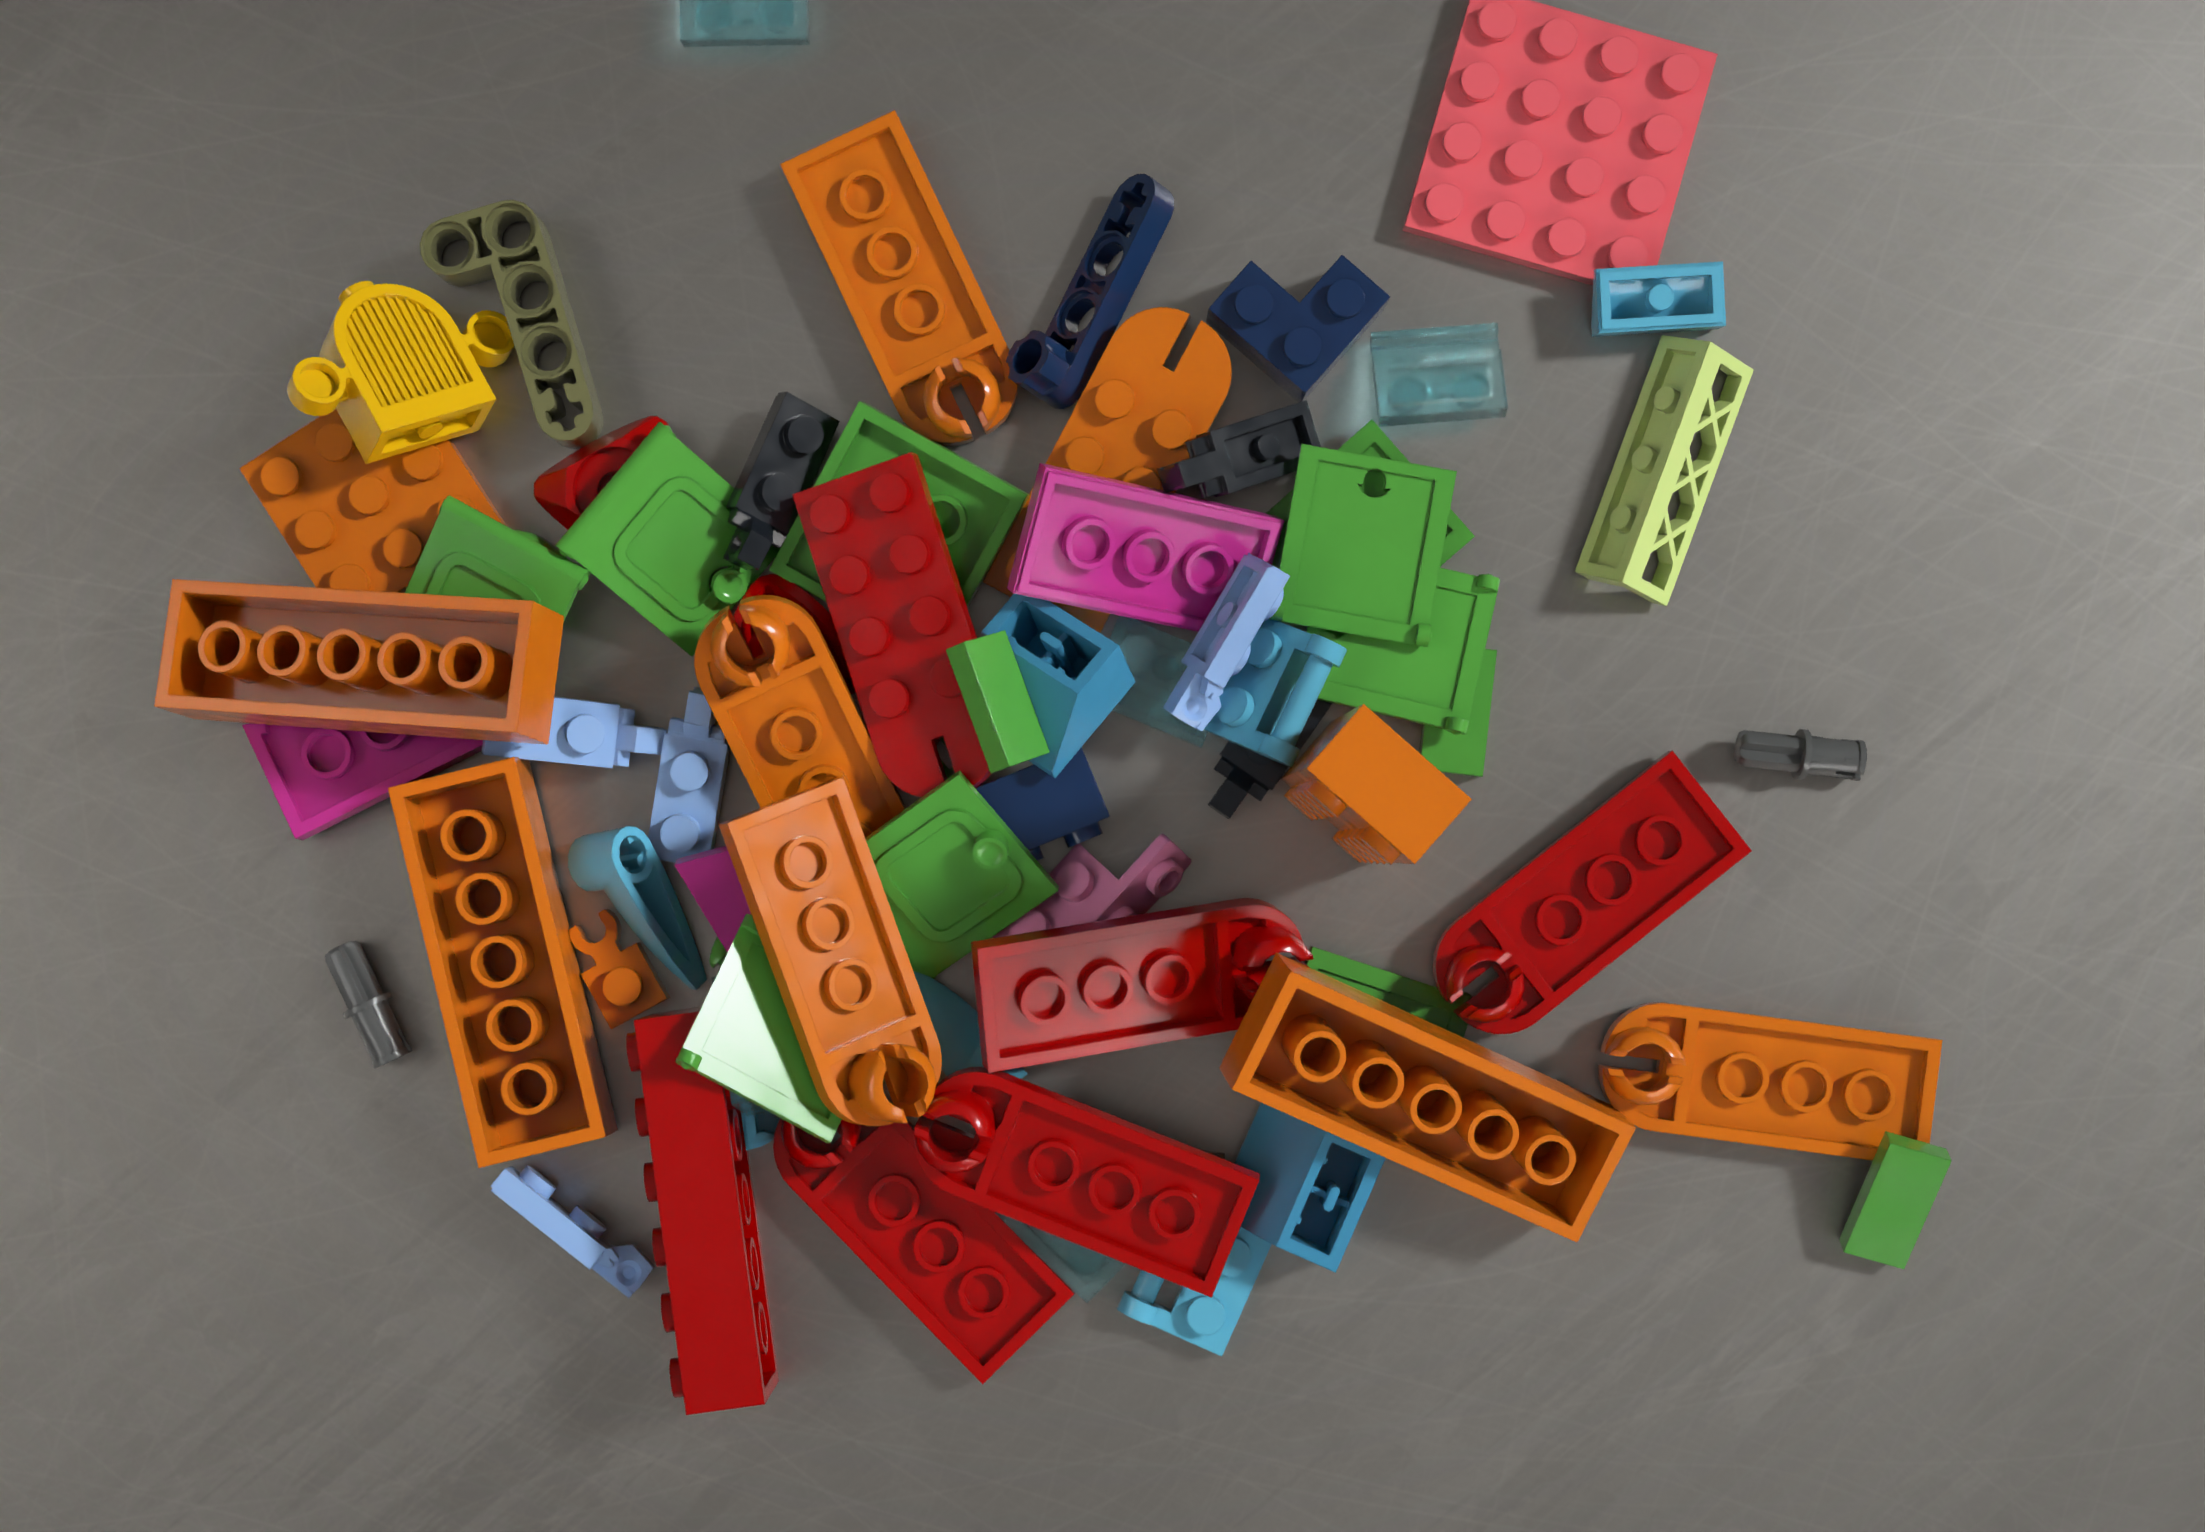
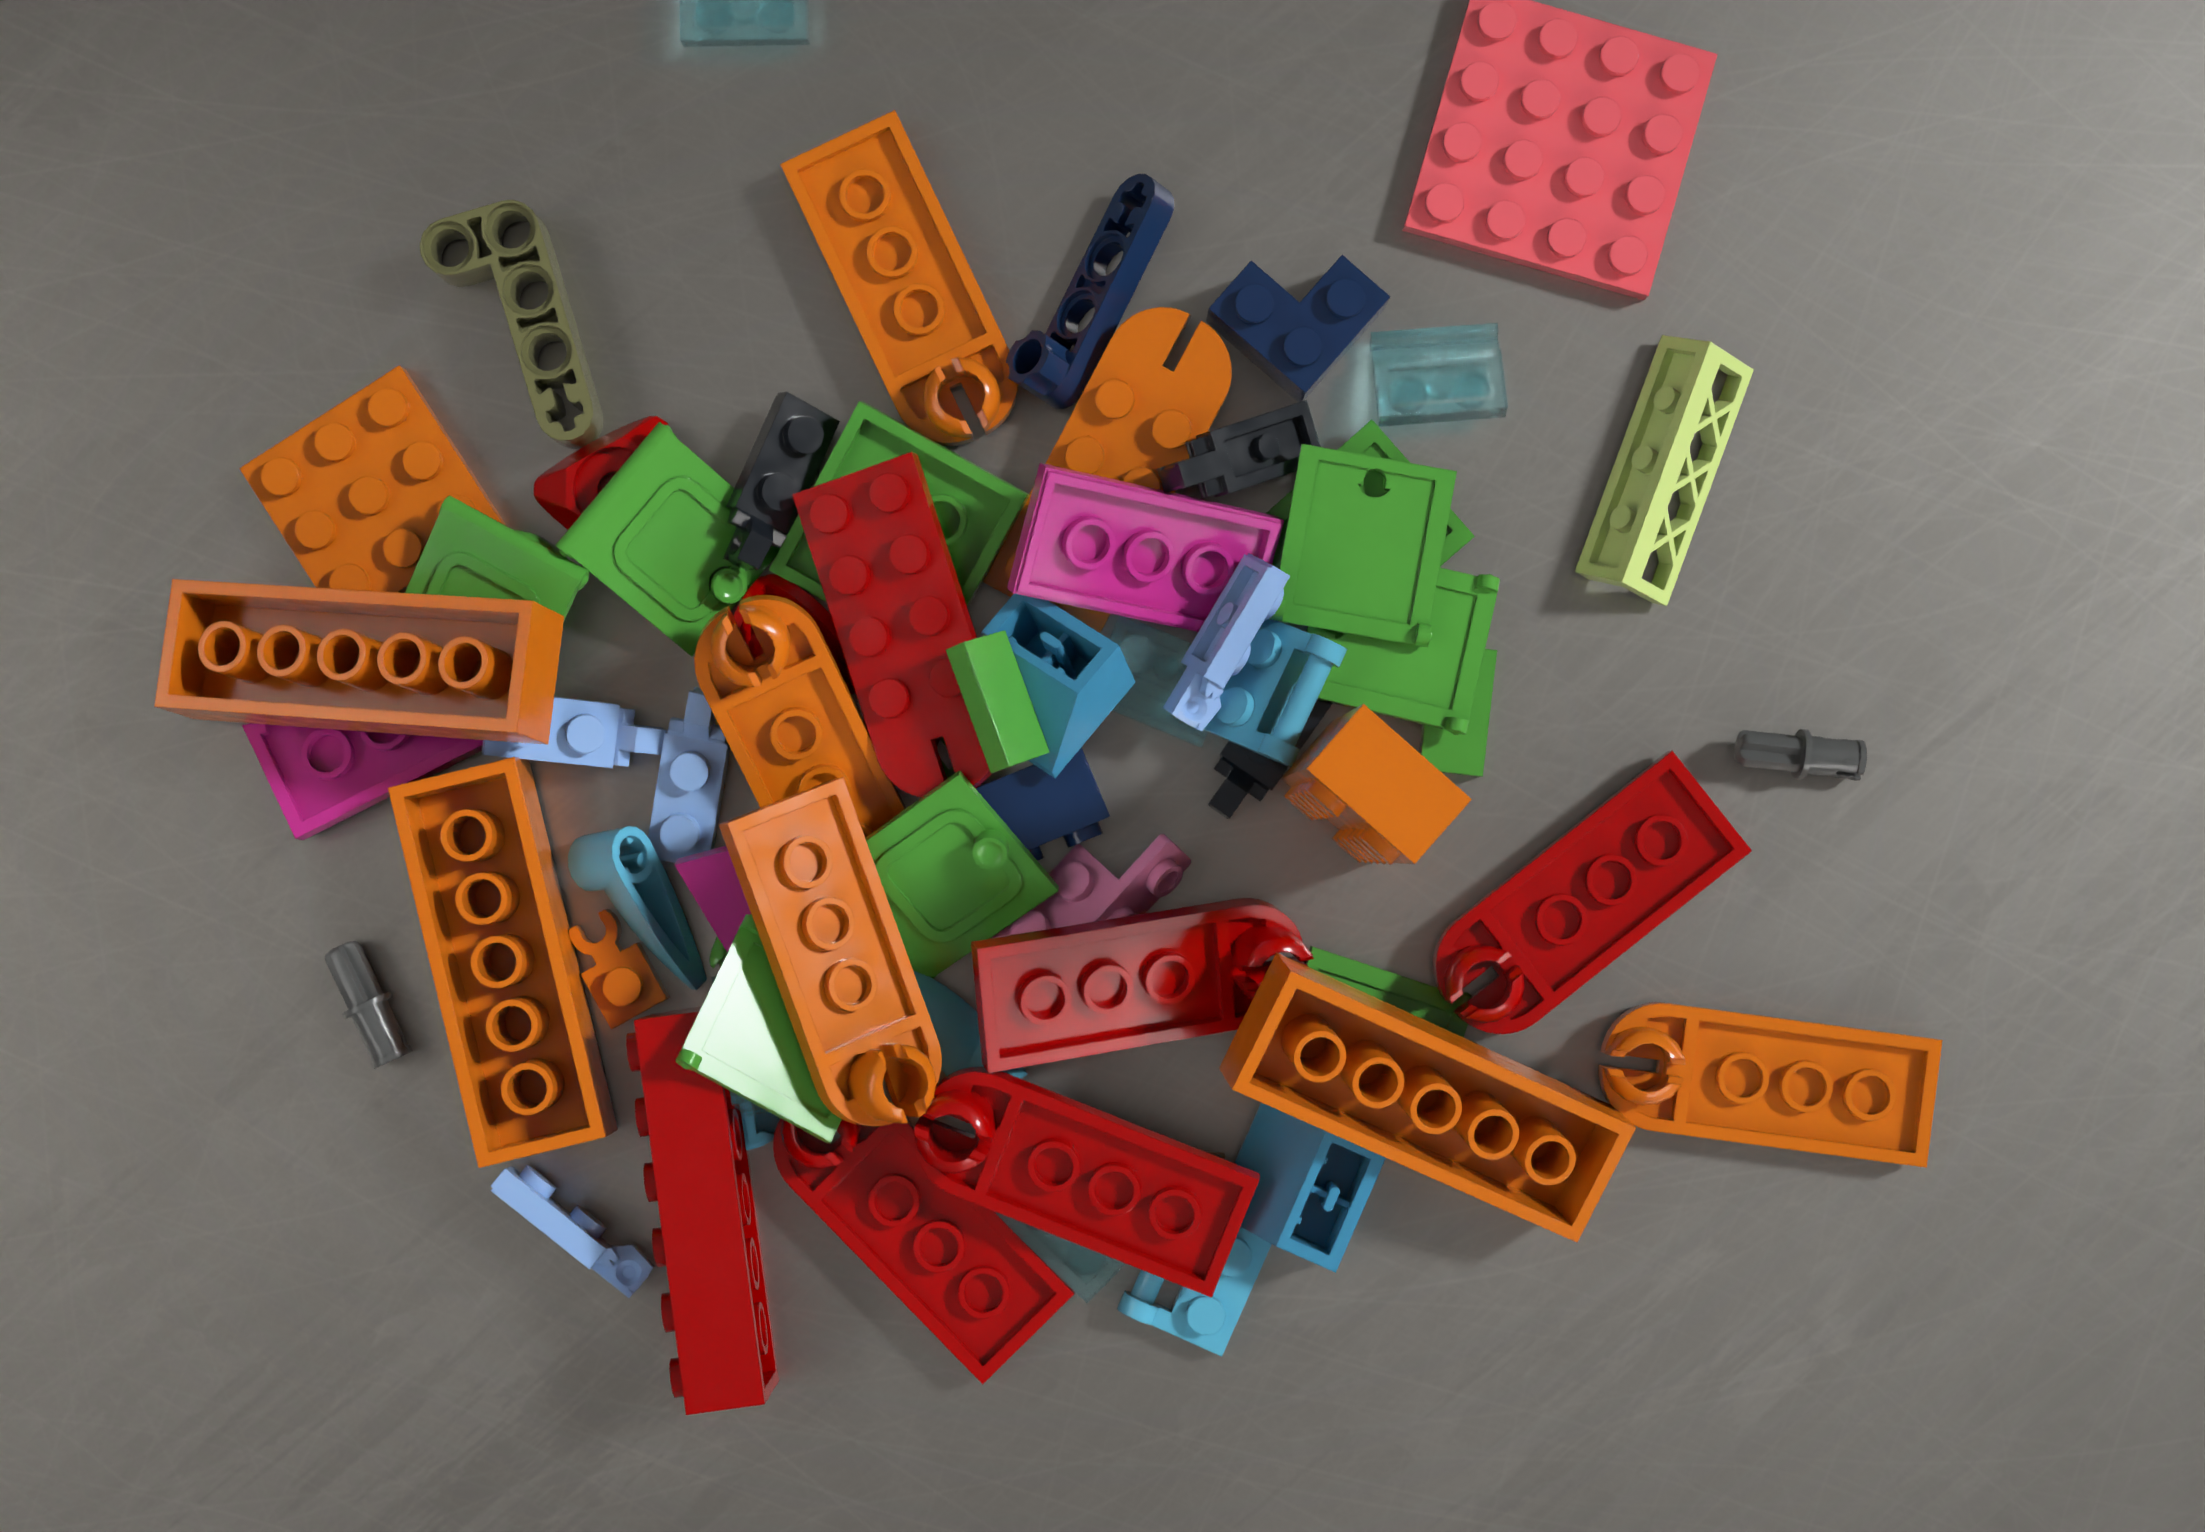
yellow piece [287,281,514,464] -> none
medium azure slope [1591,261,1726,337] -> none
bright green tile [1839,1131,1952,1269] -> none

